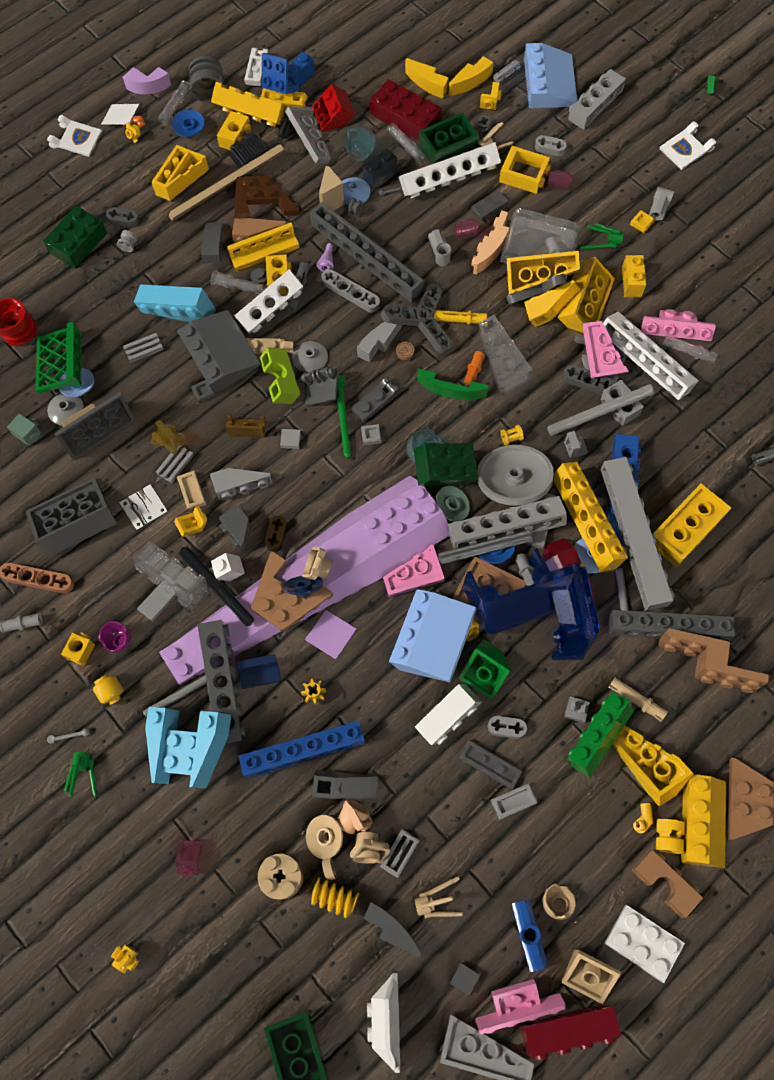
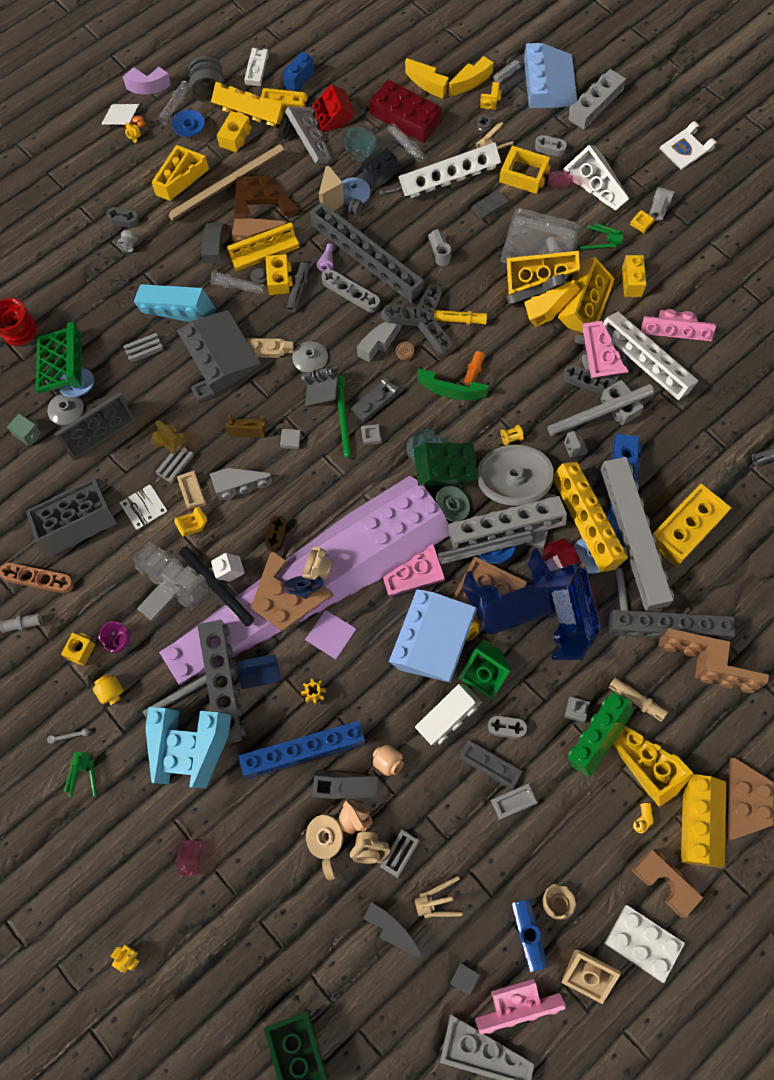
dark green brick [43,205,108,269] -> none
white flag [47,115,102,157] -> none
tan tile [61,404,95,427] -> none
dark grey slope [219,505,251,552] -> none
black brick [229,131,268,169] -> none
white brick [235,270,303,334] -> none
tan brick [258,854,303,900] -> none
lime arch [259,347,300,404] -> none
blue bracket [262,53,299,94] -> none
yellow piece [311,877,360,918] -> none
white wedge [367,973,400,1073] -> none
dark green brick [419,113,479,164] -> none
clear pink brick [453,218,480,239] -> none
light nougat slope [471,211,509,275] -> none
clear wedge [479,315,533,397] -> none
light grey axle [515,554,538,589] -> none
dark red brick [519,1004,621,1060] -> none
yellow wheel [655,819,685,854] -> none
clear pin [663,335,718,364] -> none
green tile [707,76,718,94] -> none
none -> light nougat head [373,745,404,776]
none -> white wedge [564,145,630,210]

